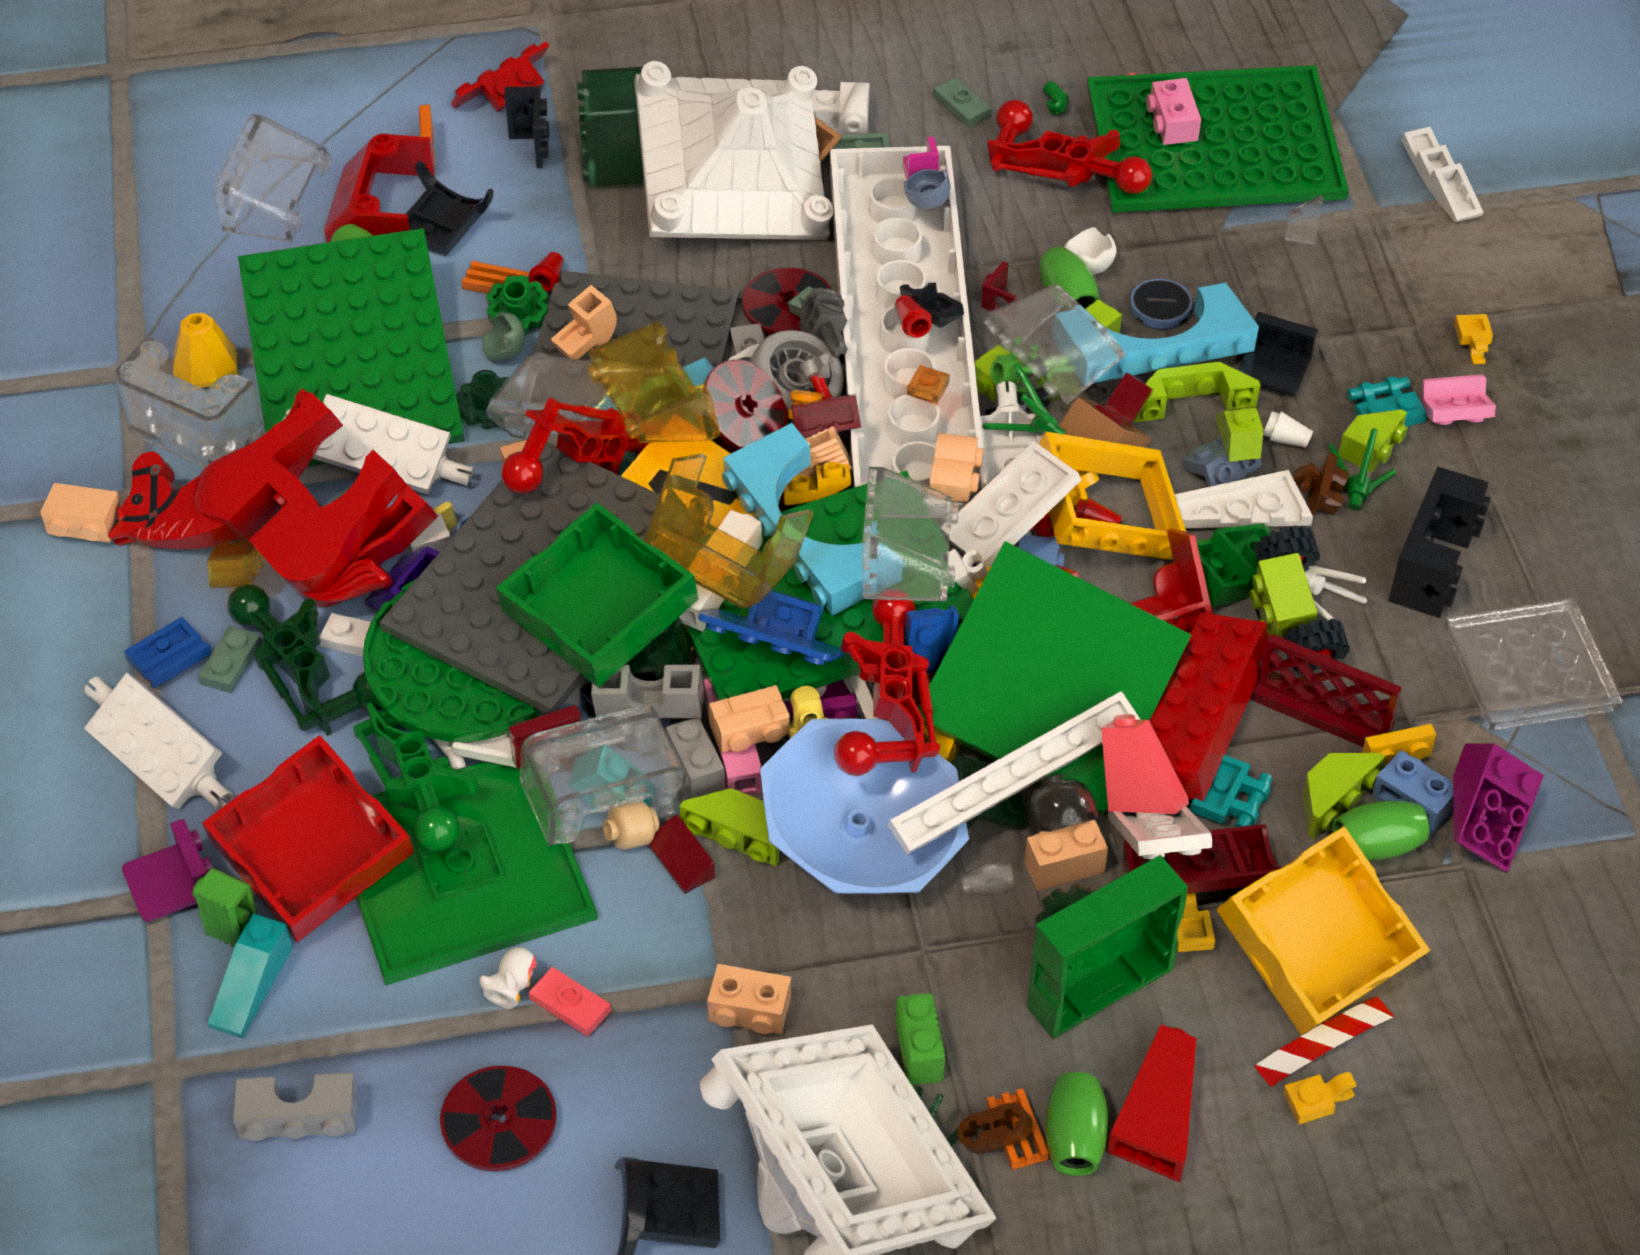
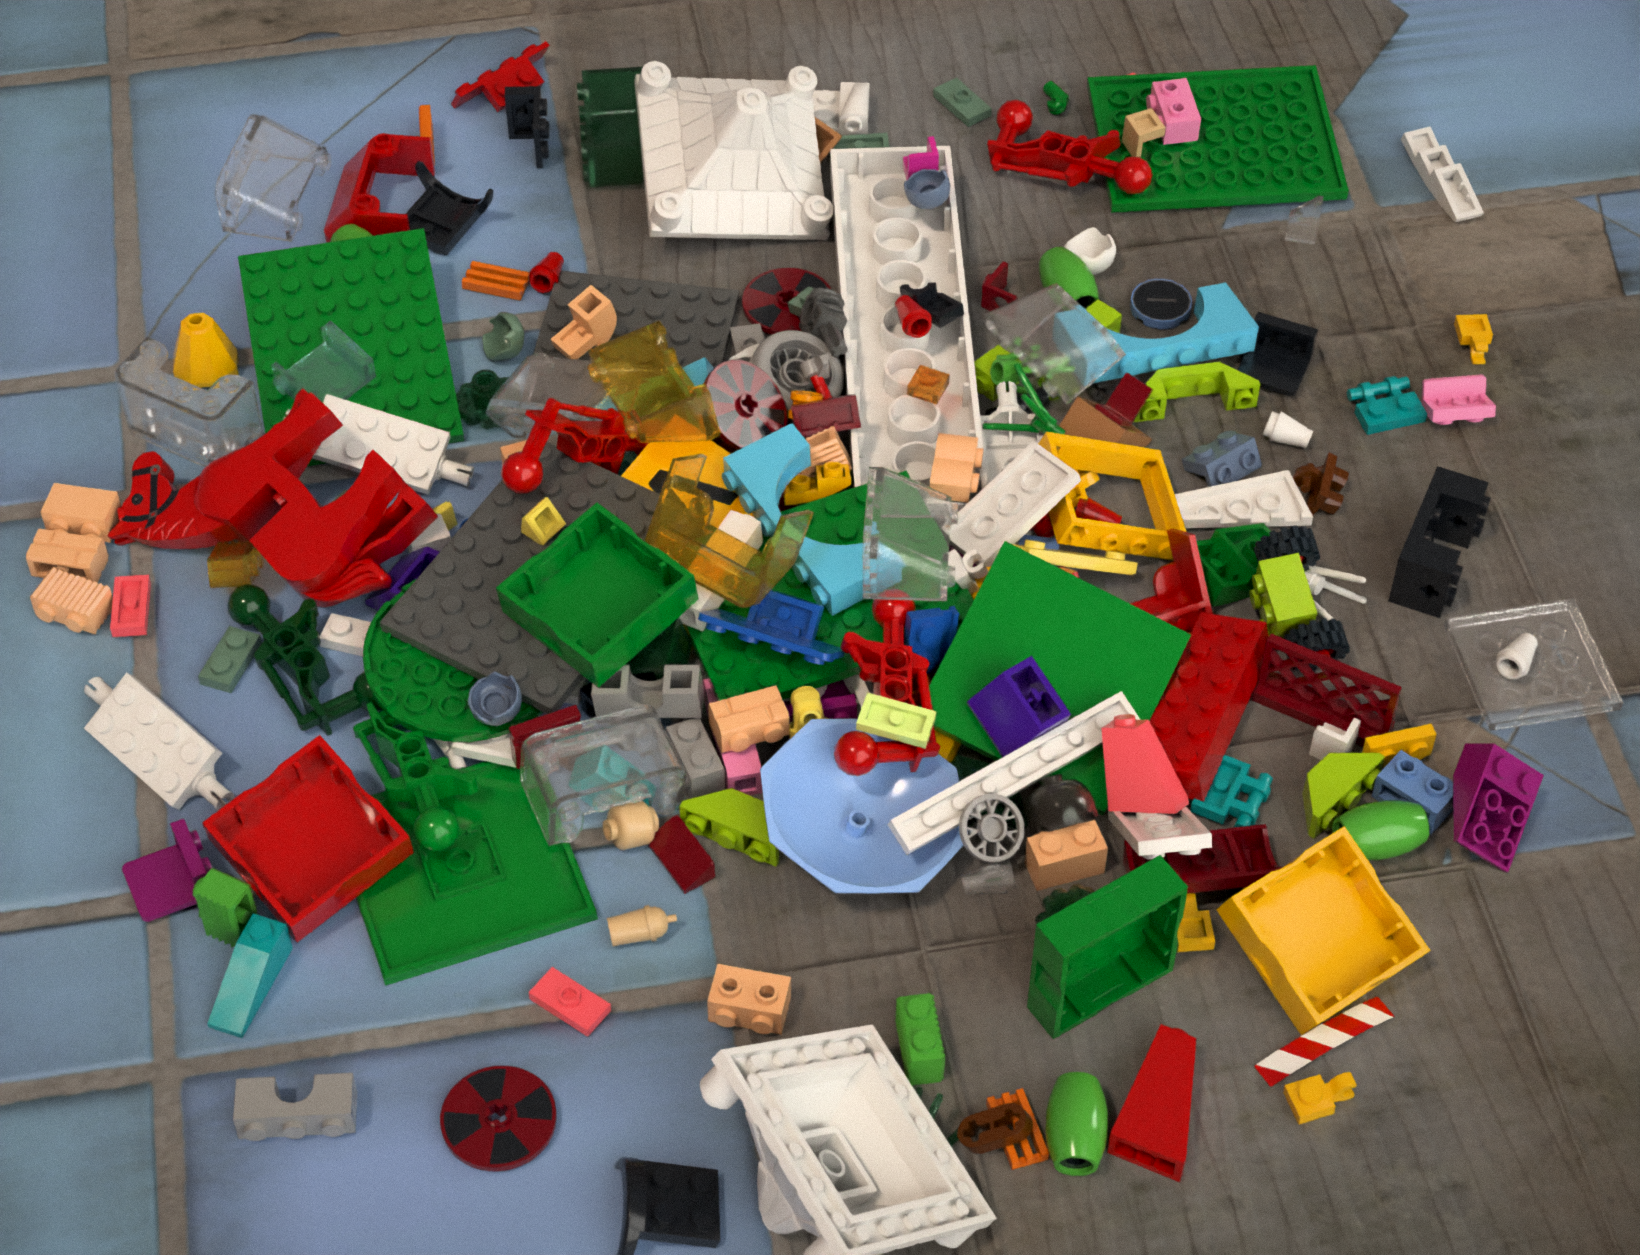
blue plate [124,617,212,689] -> none
white animal [479,947,537,1009] -> none
green plant [486,275,548,335] -> none
lime slope [1215,408,1264,462] -> none
green plant [1328,428,1396,511] -> none
lime slope [1339,409,1408,473] -> none
none -> light nougat brick [26,528,108,583]
none -> light nougat brick [30,567,113,634]
none -> coral plate [110,575,151,637]
none -> clear light blue panel [272,320,376,403]
none -> sand blue hair [468,672,522,726]
none -> light yellow slope [521,497,566,545]
none -> tan piece [607,905,677,947]
none -> yellowish green plate [856,692,936,749]
none -> light grey wheel [959,794,1024,863]
none -> dark purple slope [966,656,1071,758]
none -> light yellow plate [1012,539,1138,575]
none -> tan panel [1122,108,1166,158]
none -> white panel [1309,718,1361,760]
none -> white cone [1496,633,1538,679]

